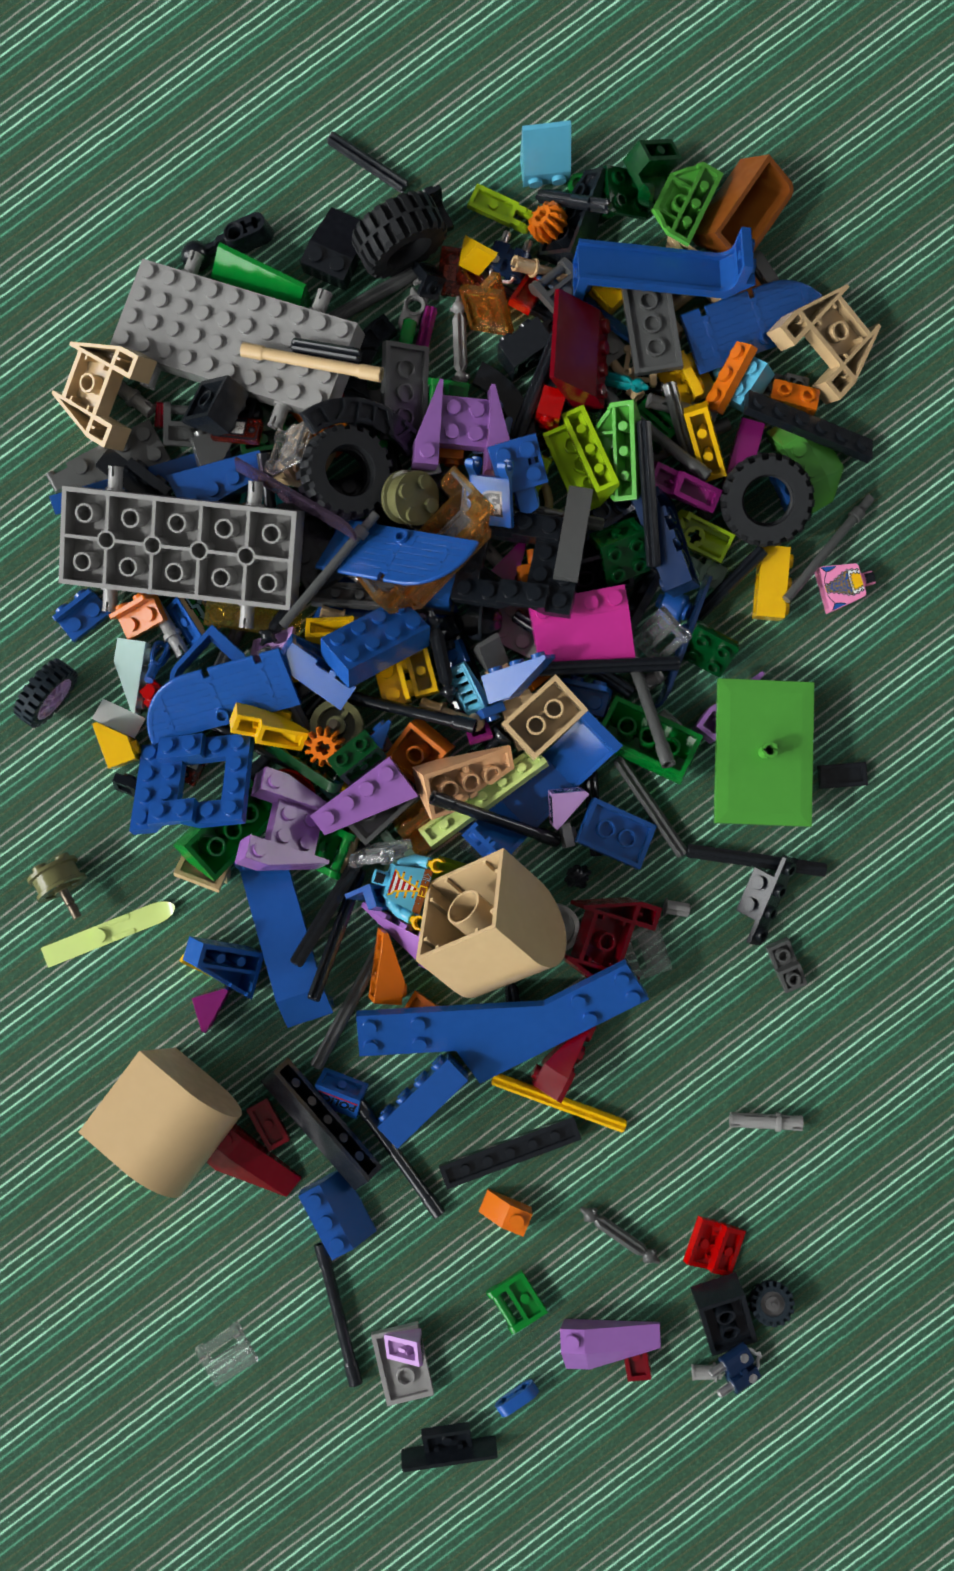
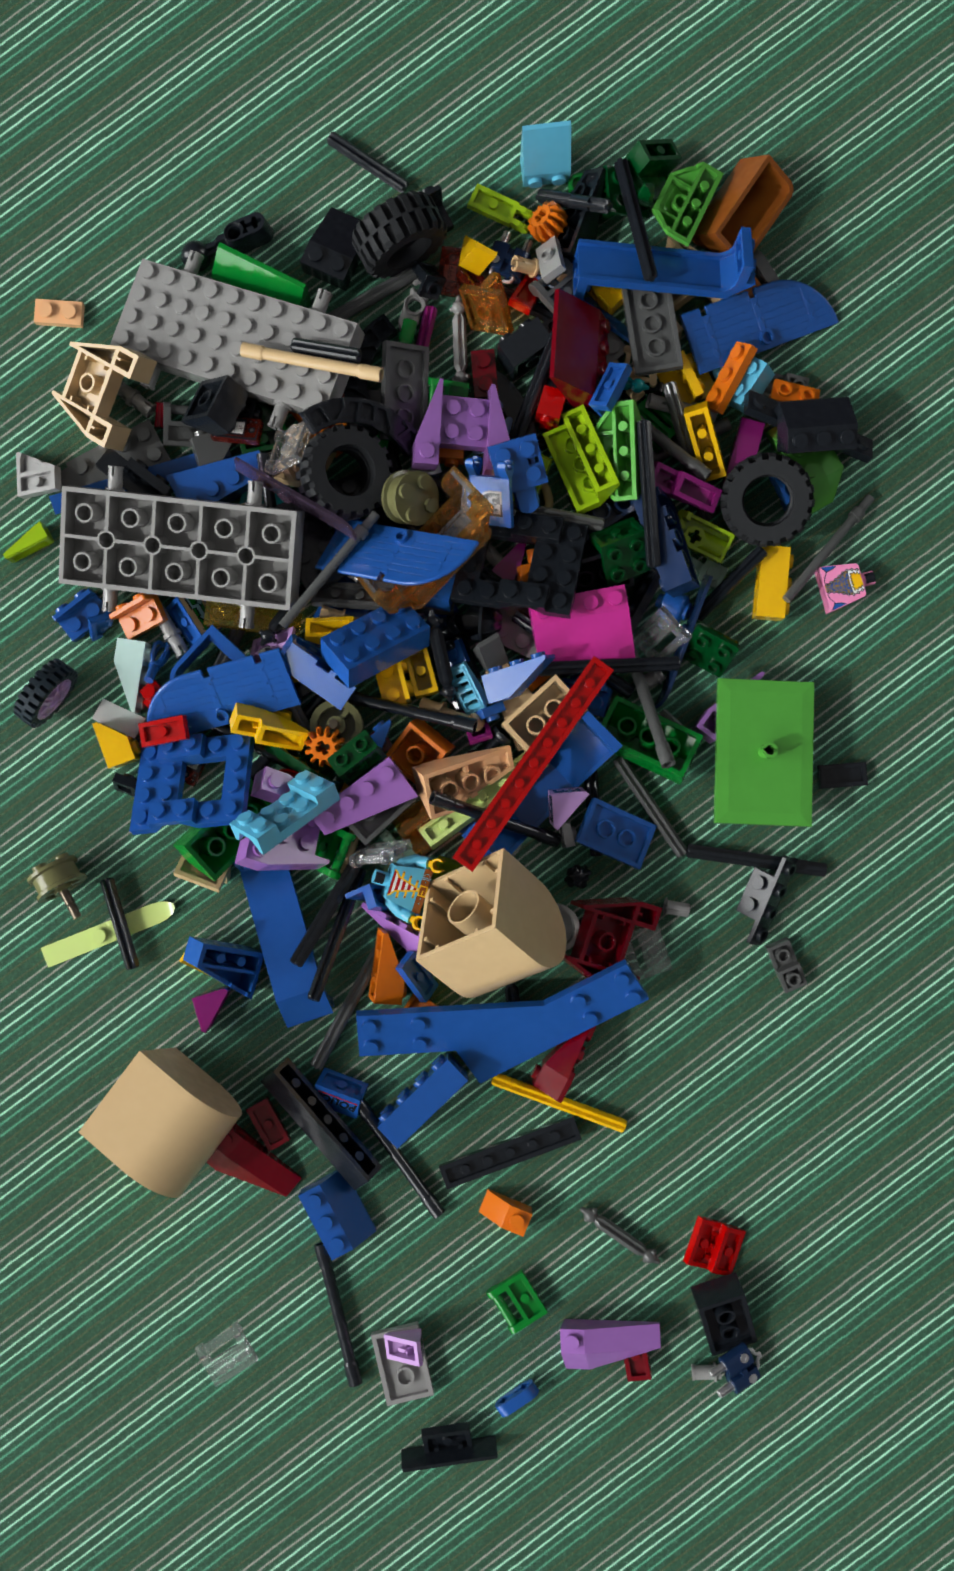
dark grey tile [553,486,593,583] -> none
light grey pin [729,1112,804,1132] -> none
black wheel [749,1280,795,1327] -> none
tan wedge [766,284,881,405] -> none
none -> lime slope [3,521,54,563]
none -> light grey wing [16,452,62,499]
none -> light nougat plate [34,299,85,328]
none -> blue tile [88,612,113,641]
none -> black axle [100,878,139,970]
none -> red plate [138,715,190,748]
none -> medium azure piece [229,770,340,855]
none -> blue plate [395,951,438,1002]
none -> red plate [452,656,614,872]
none -> dark red plate [471,349,498,399]
none -> light grey plate [536,235,566,284]
none -> blue panel [589,362,633,417]
none -> black axle [614,158,658,282]
none -> black slope [777,397,858,454]

